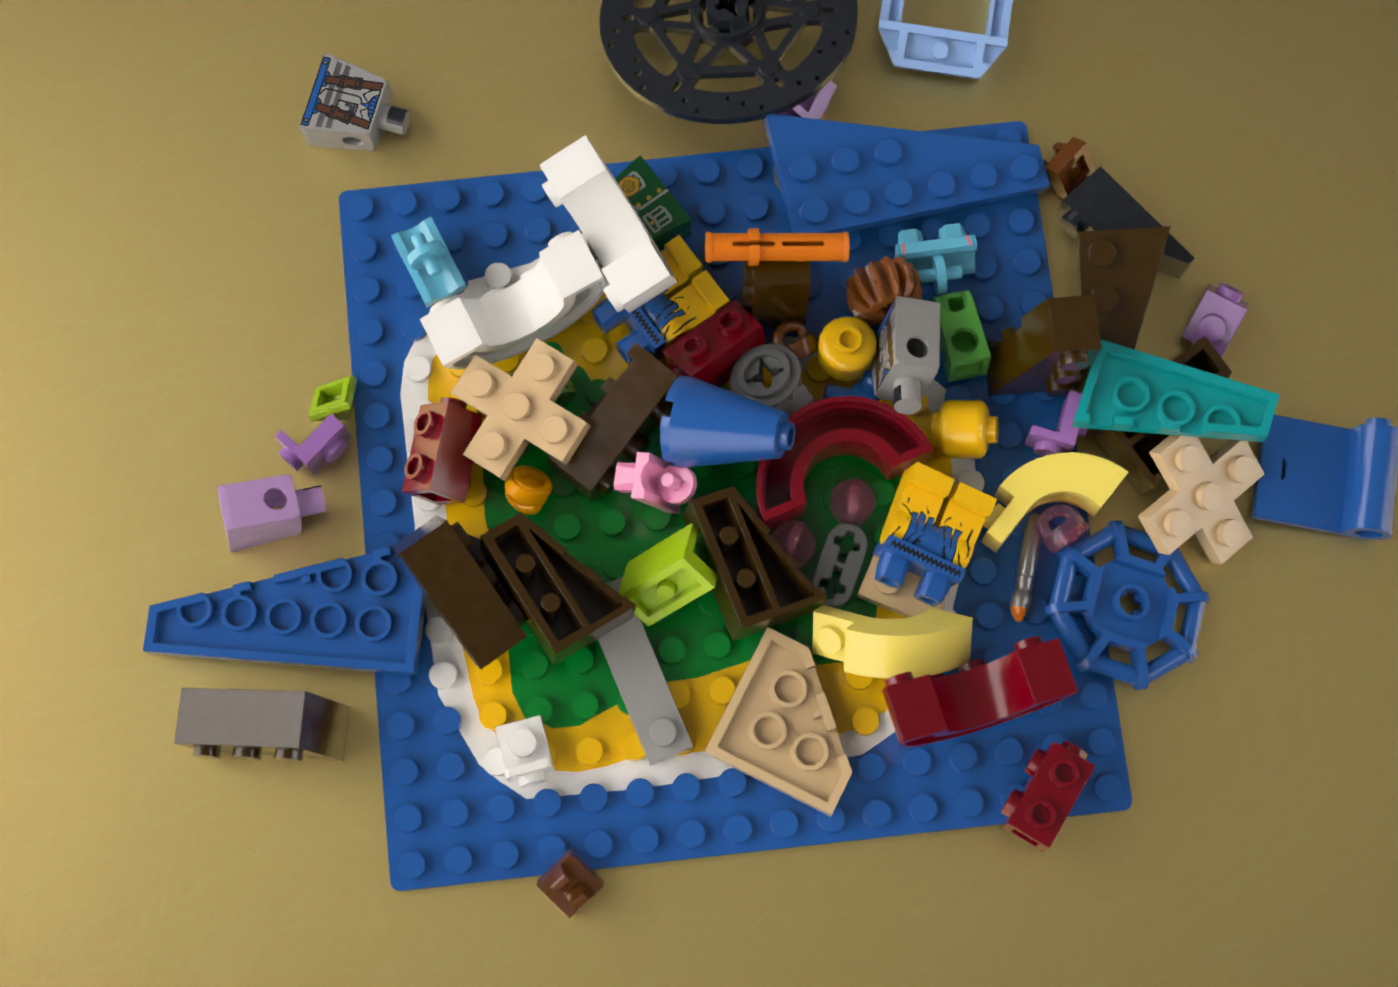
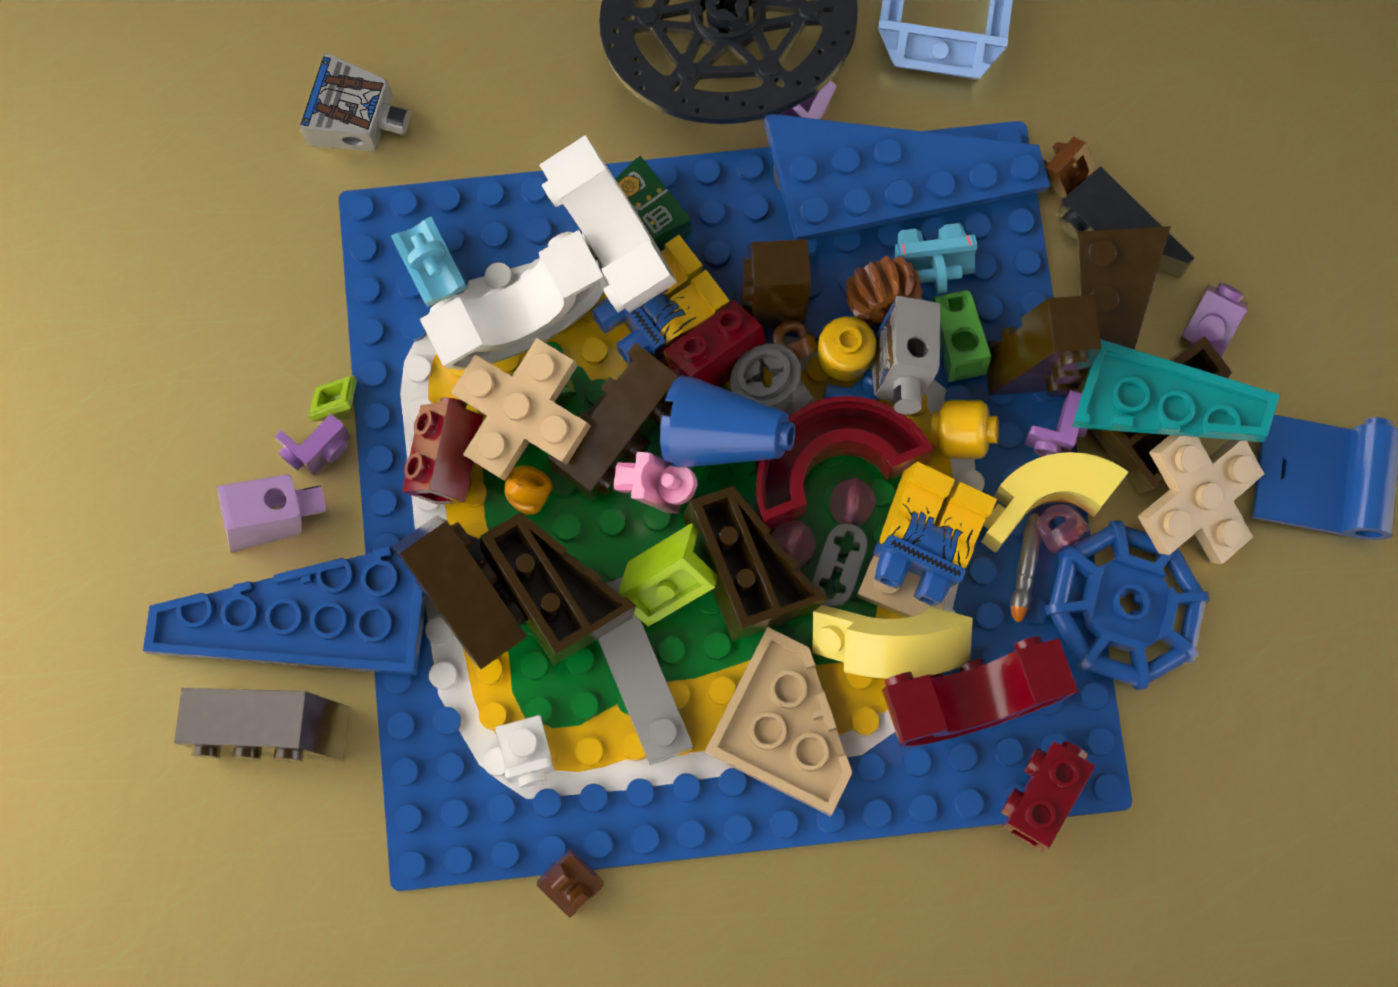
orange pin [705,228,849,266] -> none

